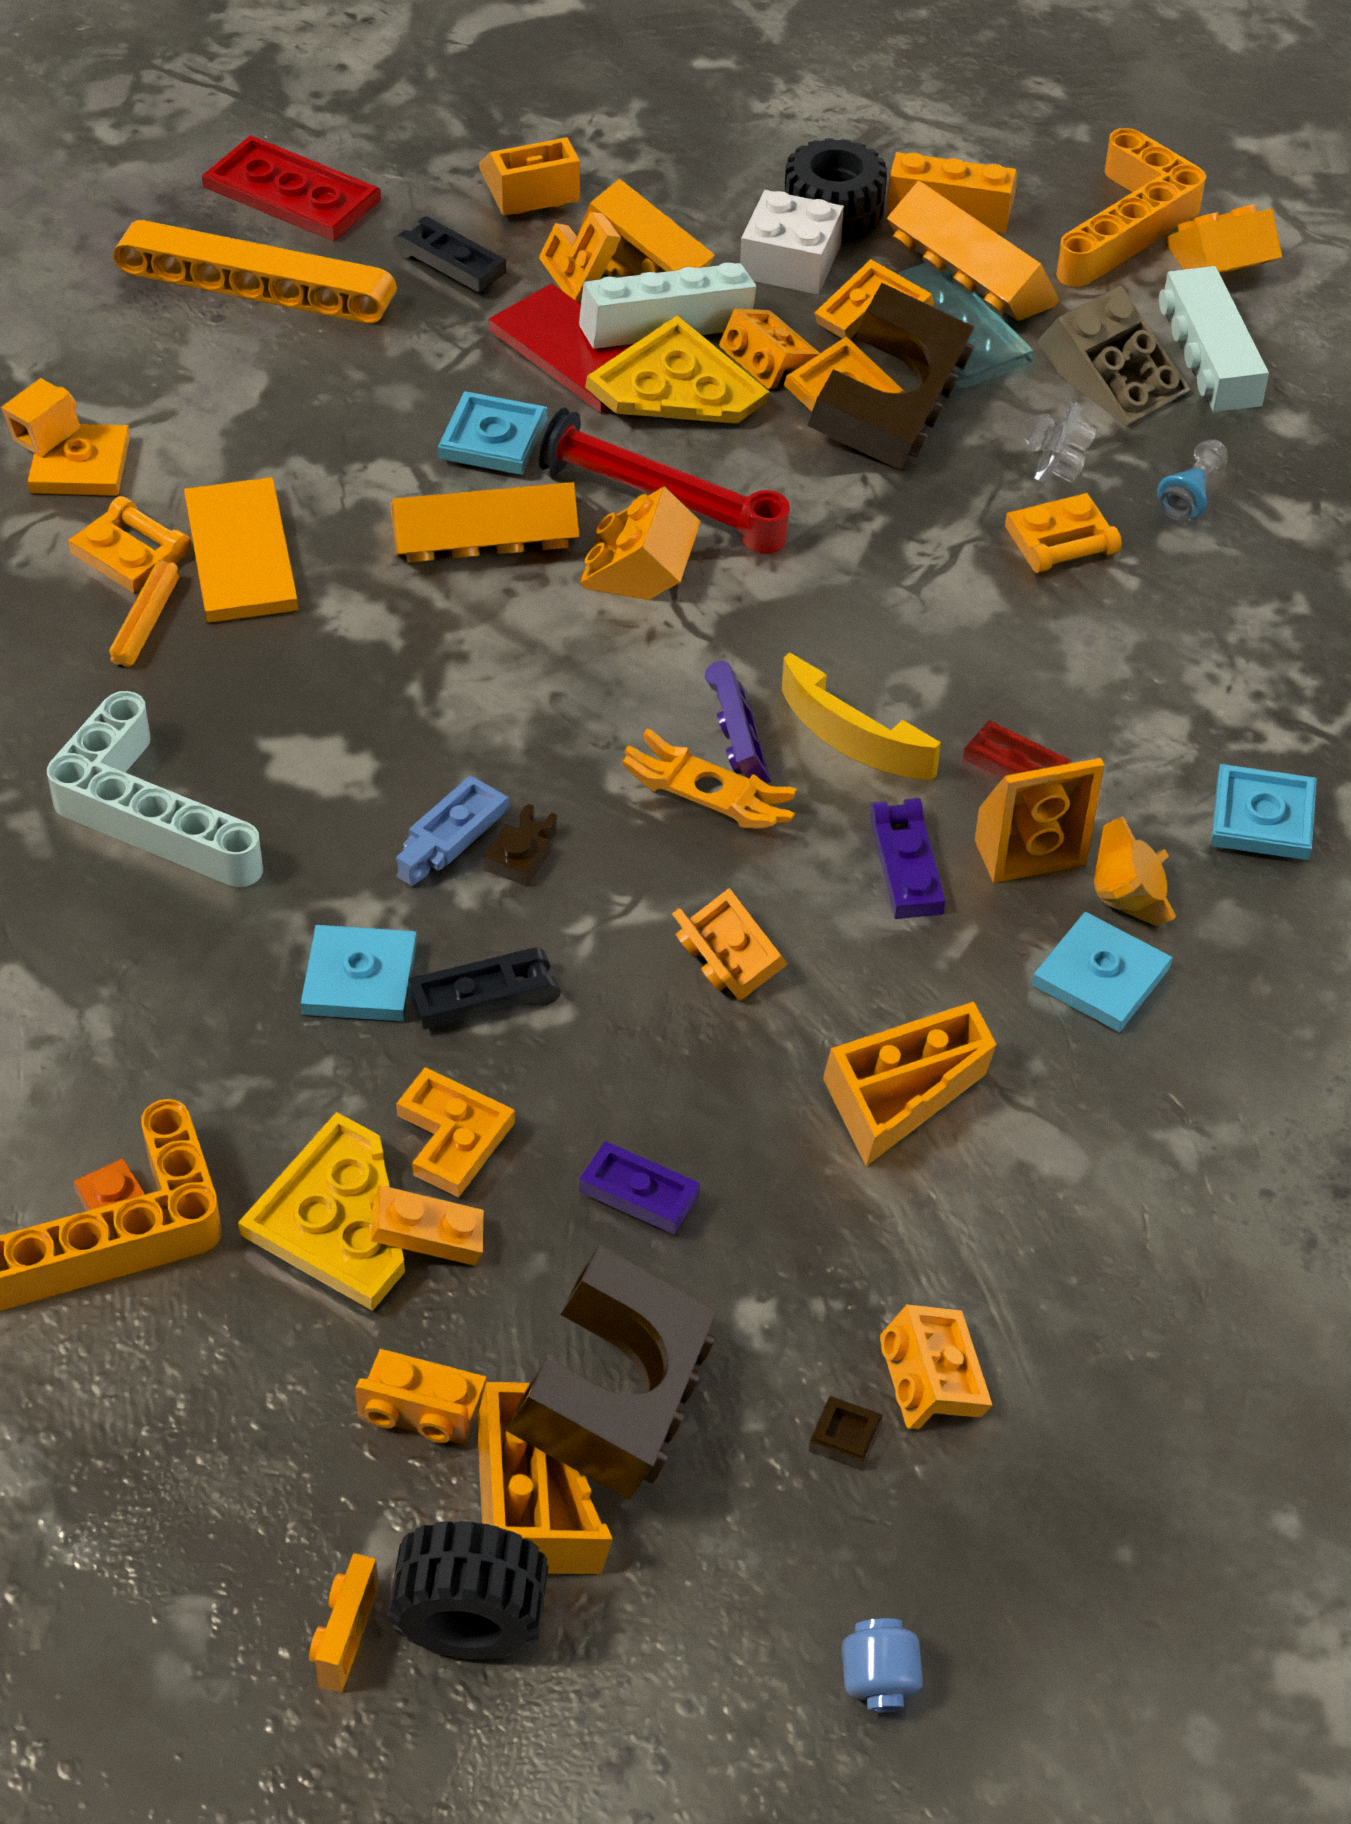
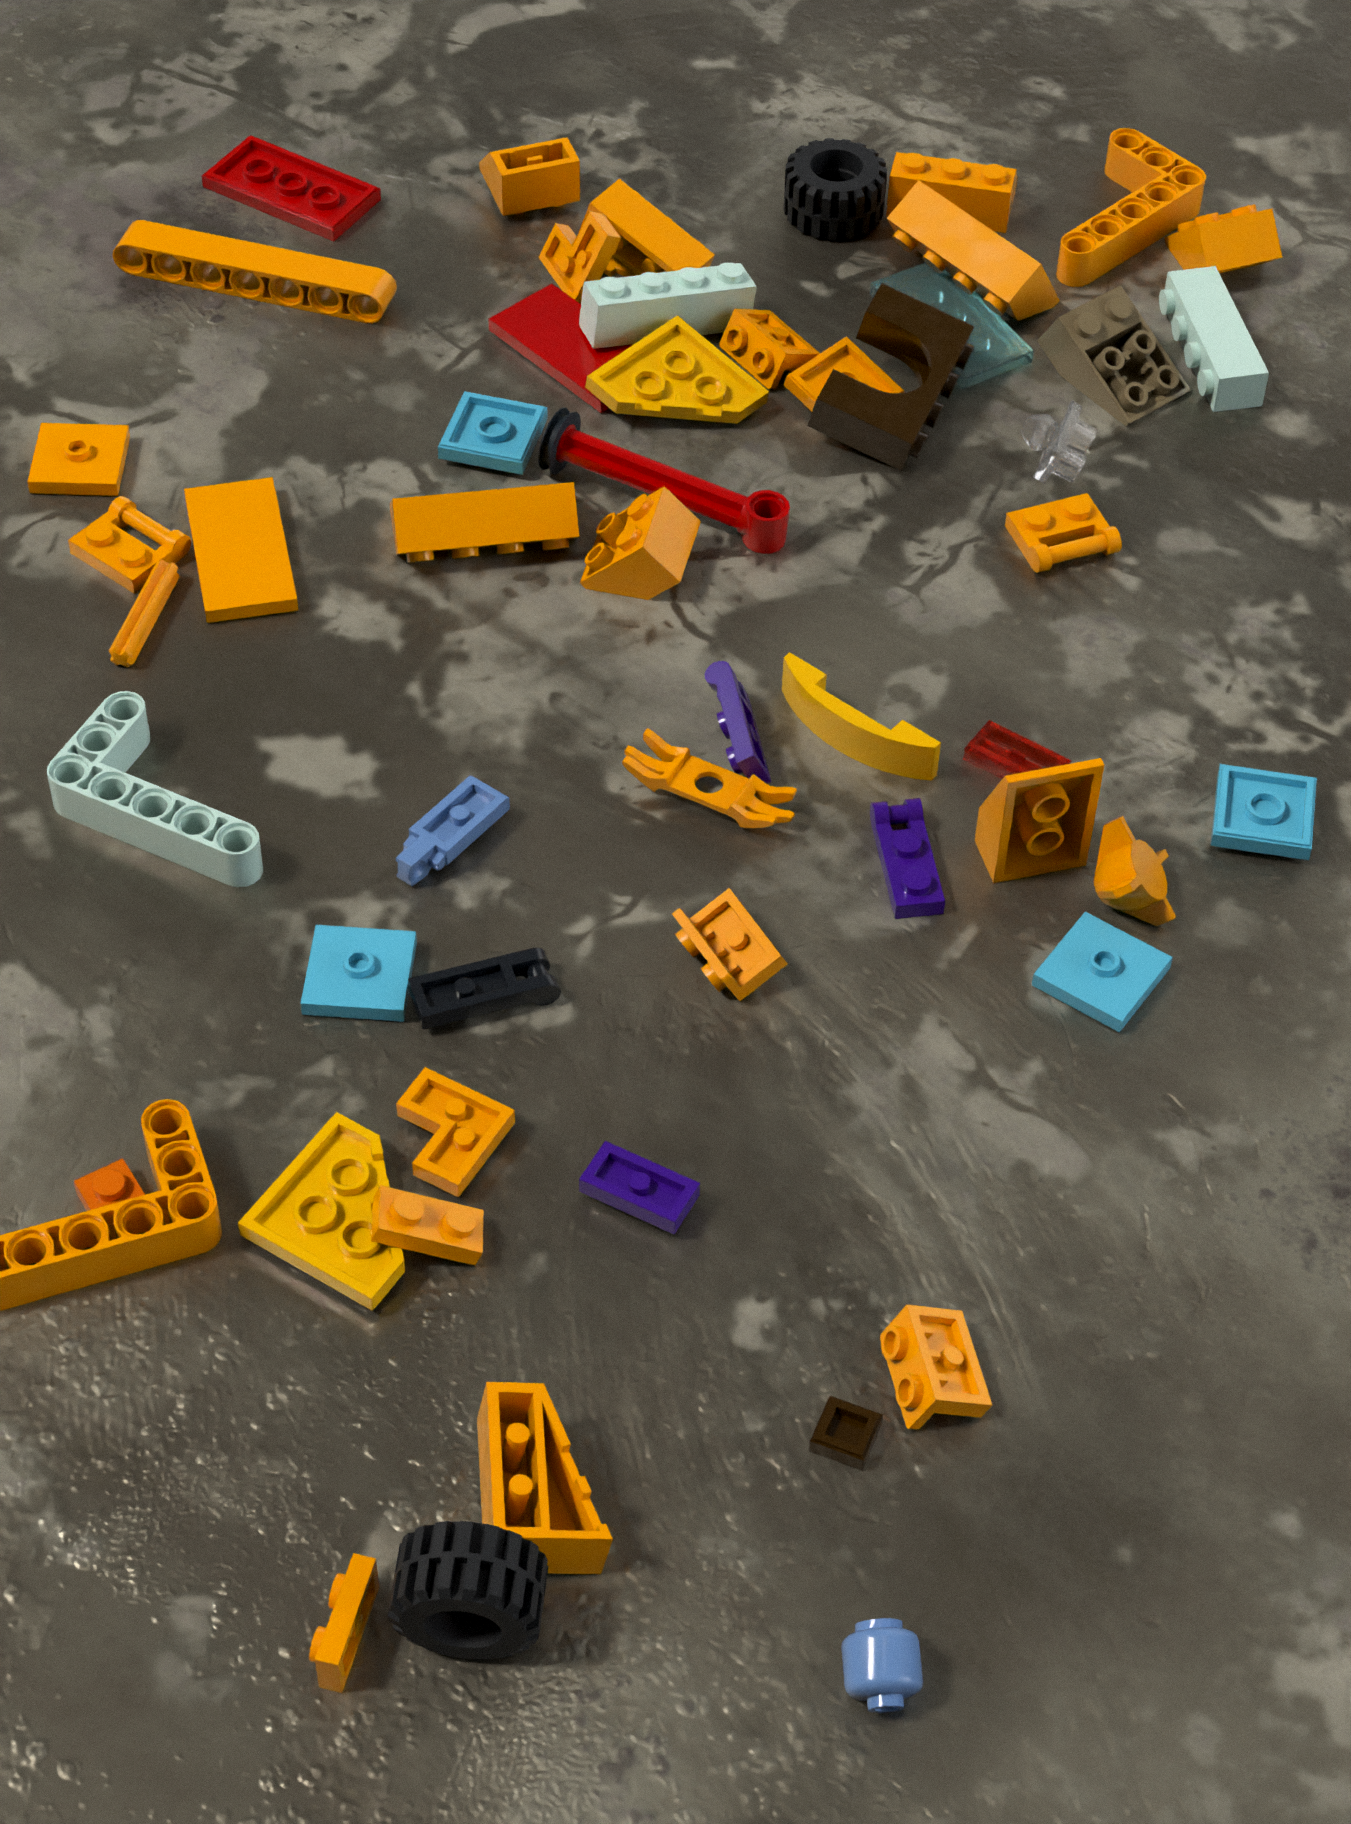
light orange brick [1,378,81,457] -> none
light orange bracket [355,1349,487,1445] -> none
black plate [393,216,507,292] -> none
dark brown plate [483,804,557,886] -> none
dark brown arch [506,1245,717,1500] -> none
white brick [740,190,844,295] -> none
light orange plate [814,259,934,339] -> none
light orange wedge [823,1001,997,1167] -> none
clear piece [1157,440,1228,521] -> none

